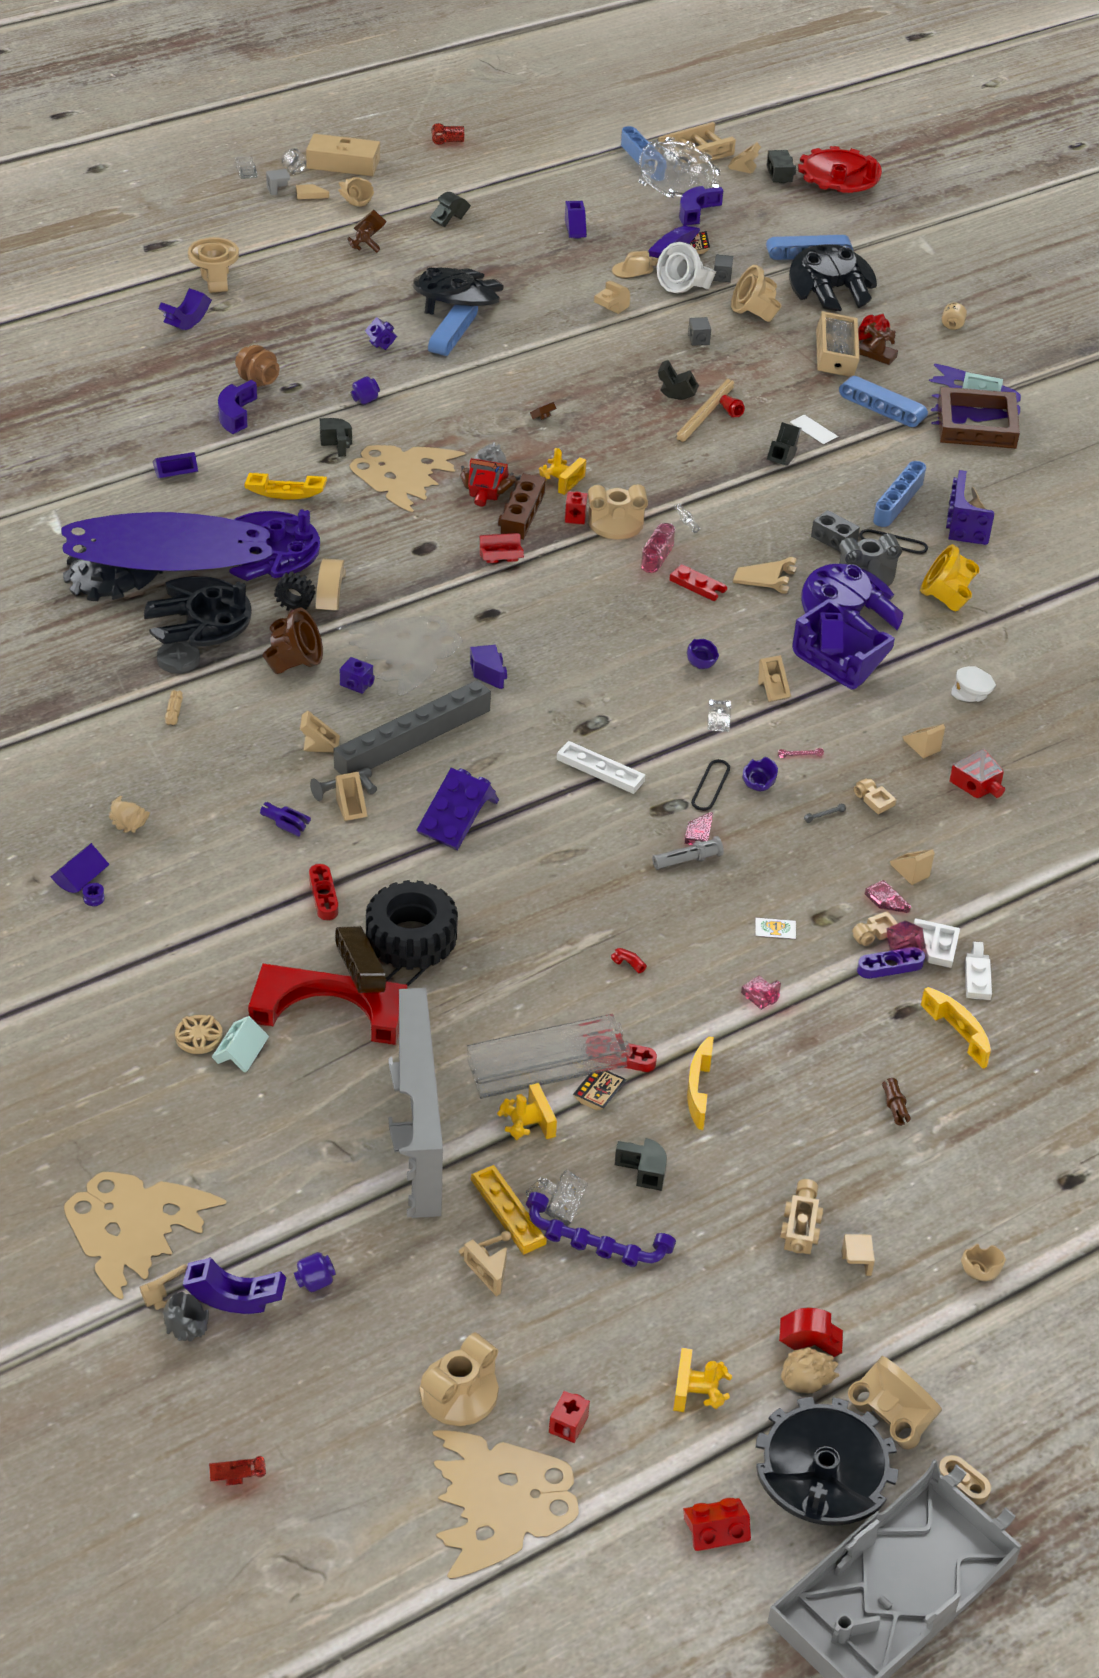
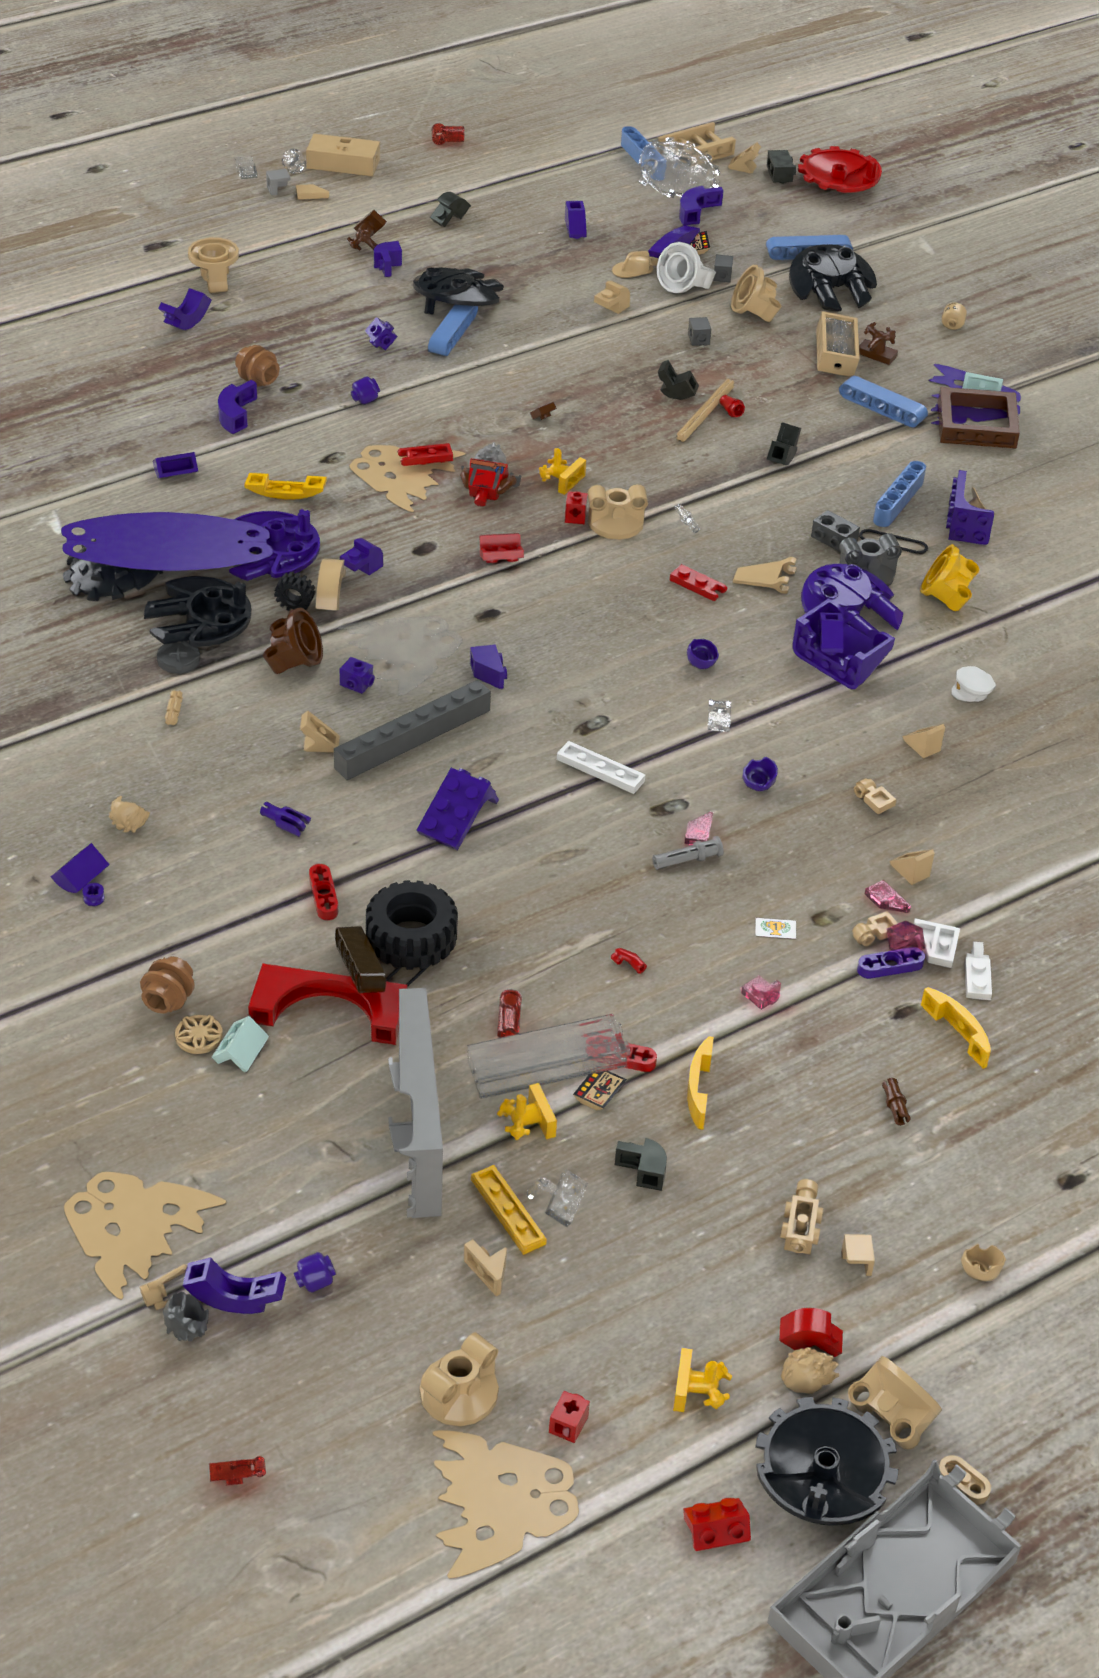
dark grey piece [310,767,377,801] -> none
pearl dark grey brick [319,418,352,457] -> none
tan slope [336,772,368,821] -> none
tan hair [338,177,374,207] -> none
tan hinge [459,1231,511,1257] -> none
reddish brown brick [498,473,546,540] -> none
dark purple bar [526,1192,676,1267] -> none
clear pink beam [641,523,675,573] -> none
black piece [691,759,730,811] -> none
tan slope [758,655,791,702] -> none
clear pink hinge [778,748,824,758] -> none
white sticker [790,415,838,444] -> none
dark grey hinge [804,804,846,823] -> none
red bracket [858,313,890,341] -> none
red torso [949,749,1005,798] -> none
none -> medium nougat piece [140,956,195,1014]
none -> dark purple brick [340,538,383,575]
none -> dark purple brick [374,241,402,277]
none -> red hinge [397,443,453,466]
none -> clear red piece [497,989,522,1042]

